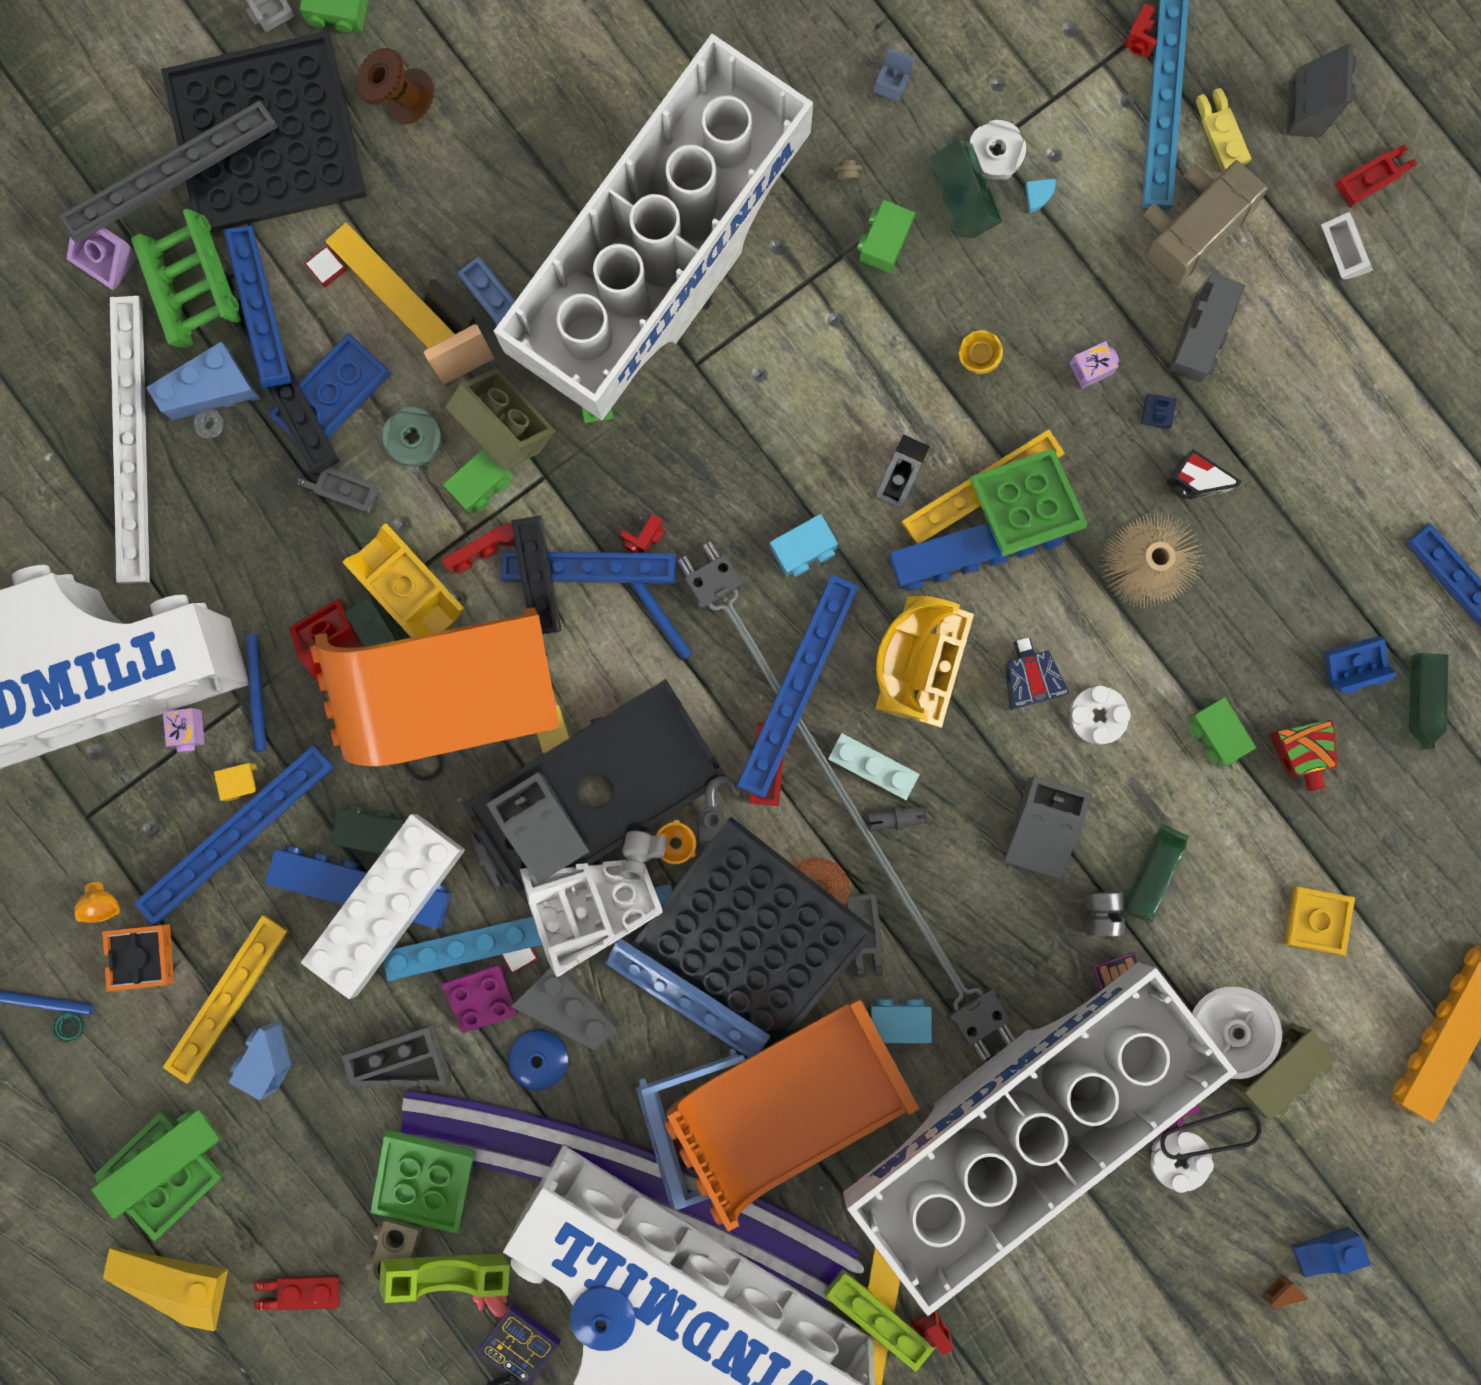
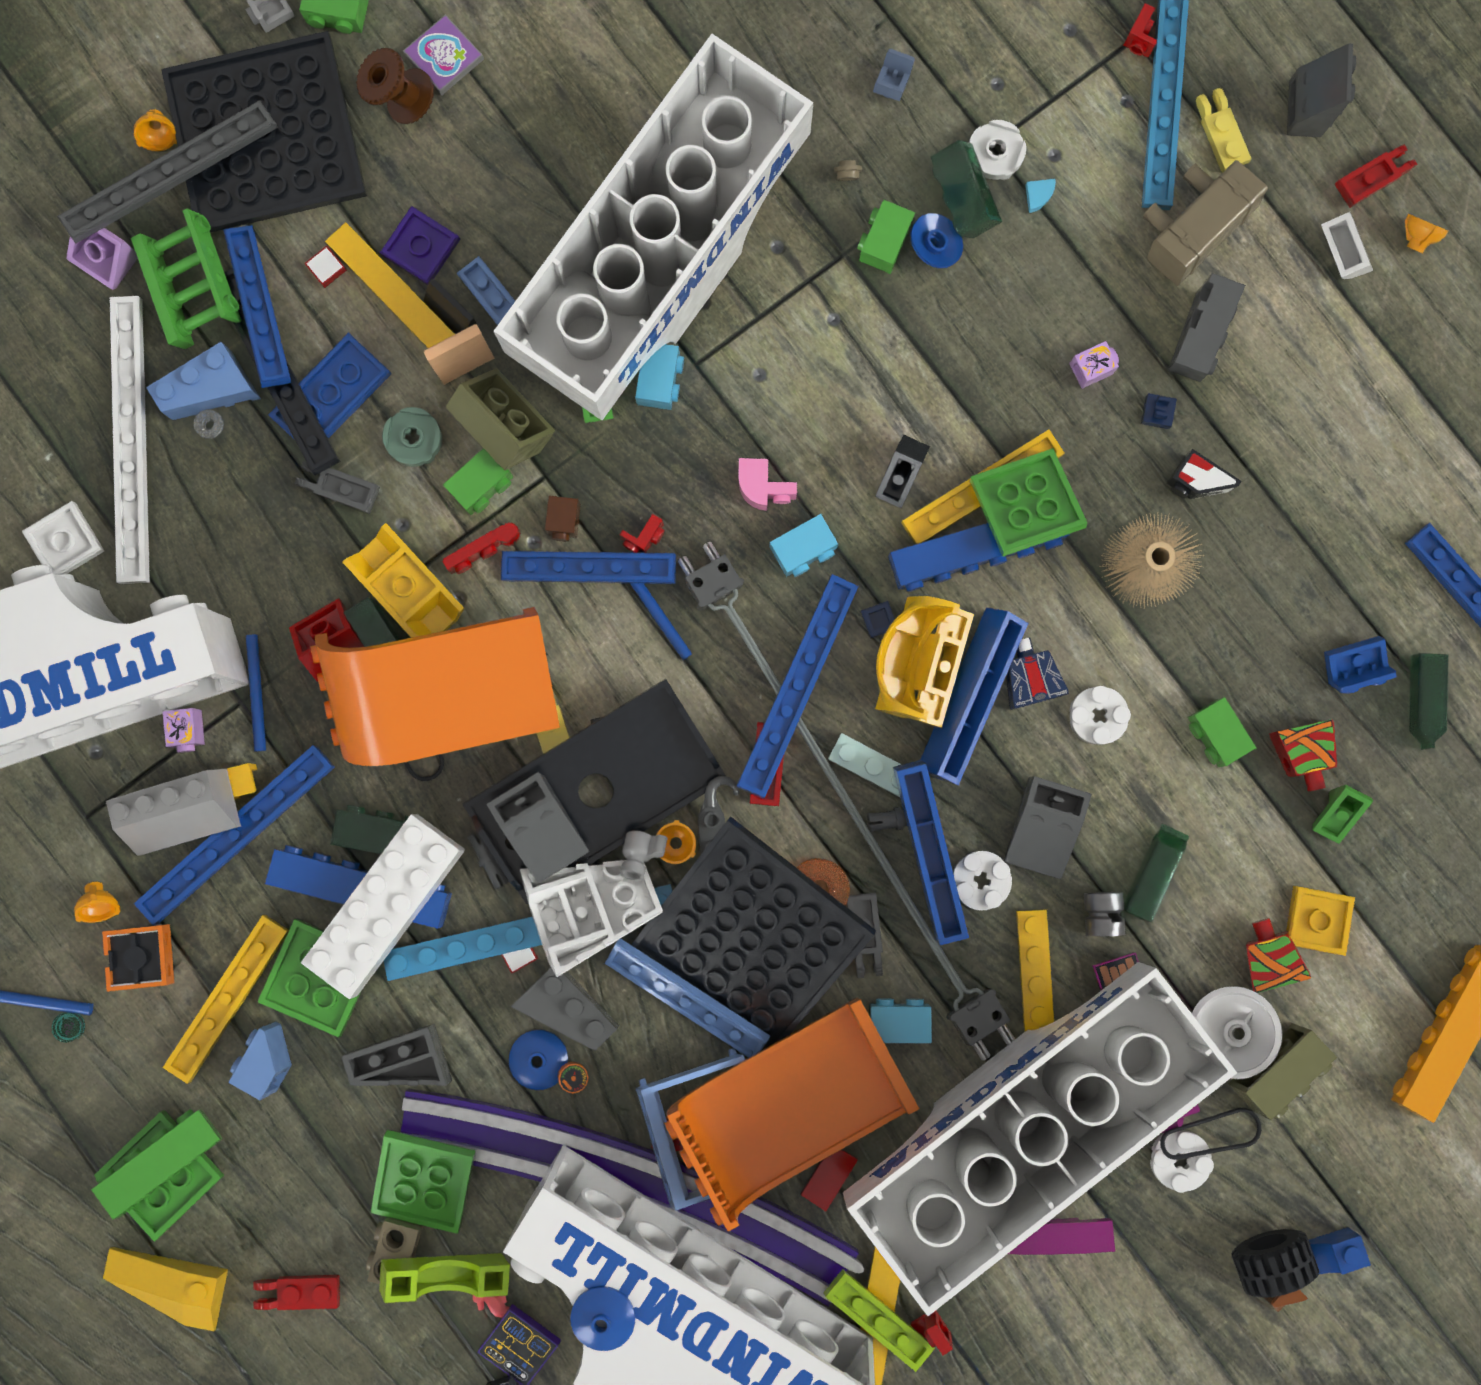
magenta hinge [441,964,518,1033] -> none
black tile [511,515,562,634] -> none
yellow hair [959,330,1003,375] -> none
none -> white tile [22,501,104,575]
none -> light grey slope [106,769,241,856]
none -> light orange piece [134,109,177,151]
none -> bright green plate [258,919,362,1038]
none -> dark purple tile [380,206,461,285]
none -> tile [403,14,484,96]
none -> reddish brown brick [545,496,581,542]
none -> tile [557,1062,588,1094]
none -> medium azure piece [635,344,684,410]
none -> bright pink brick [739,458,797,511]
none -> red tile [800,1149,858,1212]
none -> dark blue tile [860,601,895,639]
none -> blue brick [893,760,969,945]
none -> blue dish [911,213,963,268]
none -> blue brick [920,607,1029,786]
none -> white plate [953,851,1012,910]
none -> magenta slope [1008,1217,1115,1255]
none -> yellow plate [1016,909,1054,1032]
none -> black tyre [1231,1229,1320,1297]
none -> torso [1246,918,1311,993]
none -> bright green slope [1312,785,1373,844]
none -> light orange piece [1405,214,1449,254]

